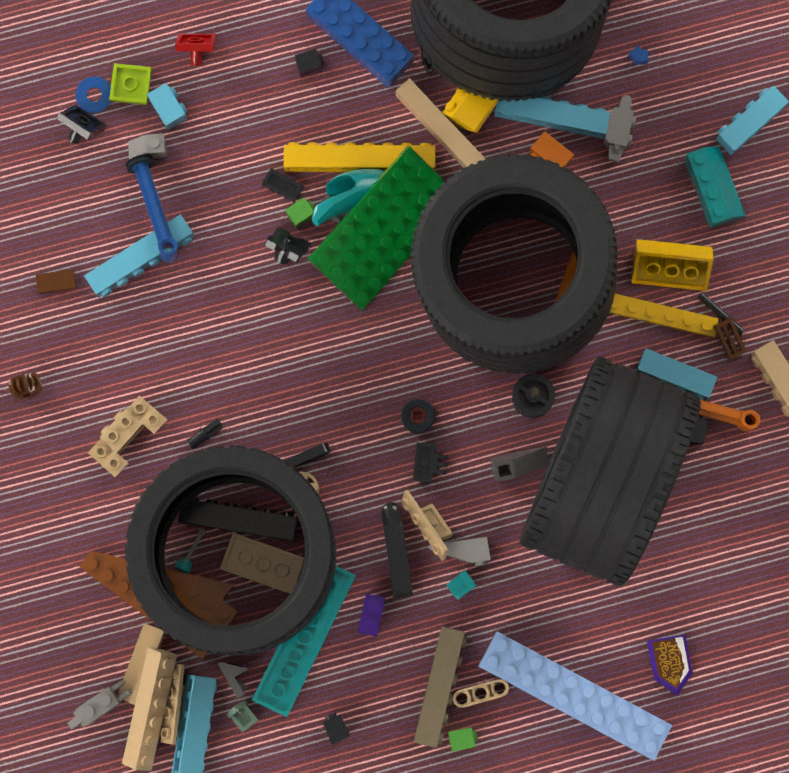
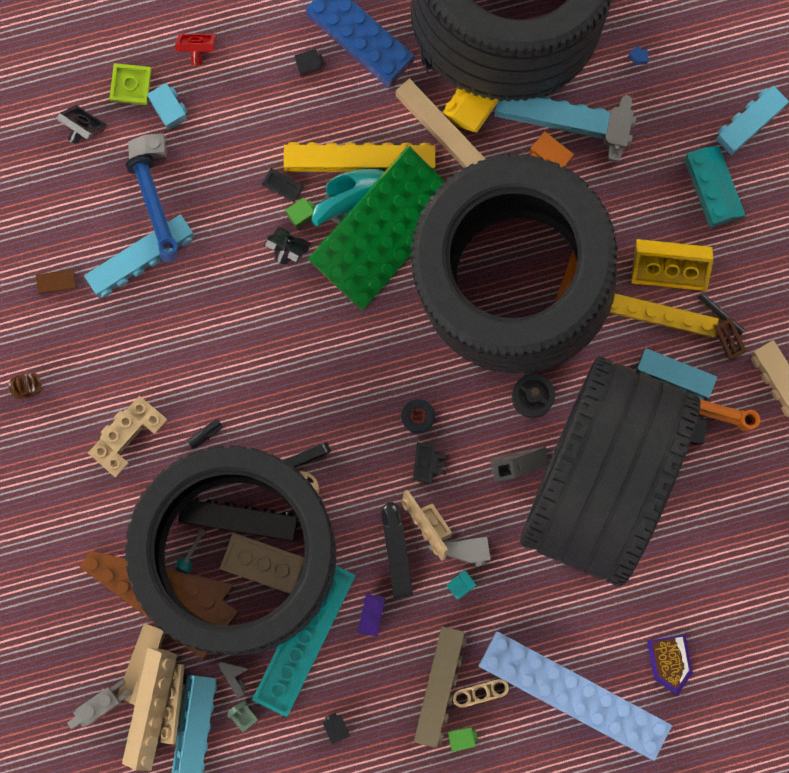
blue piece [75,77,111,113] -> none

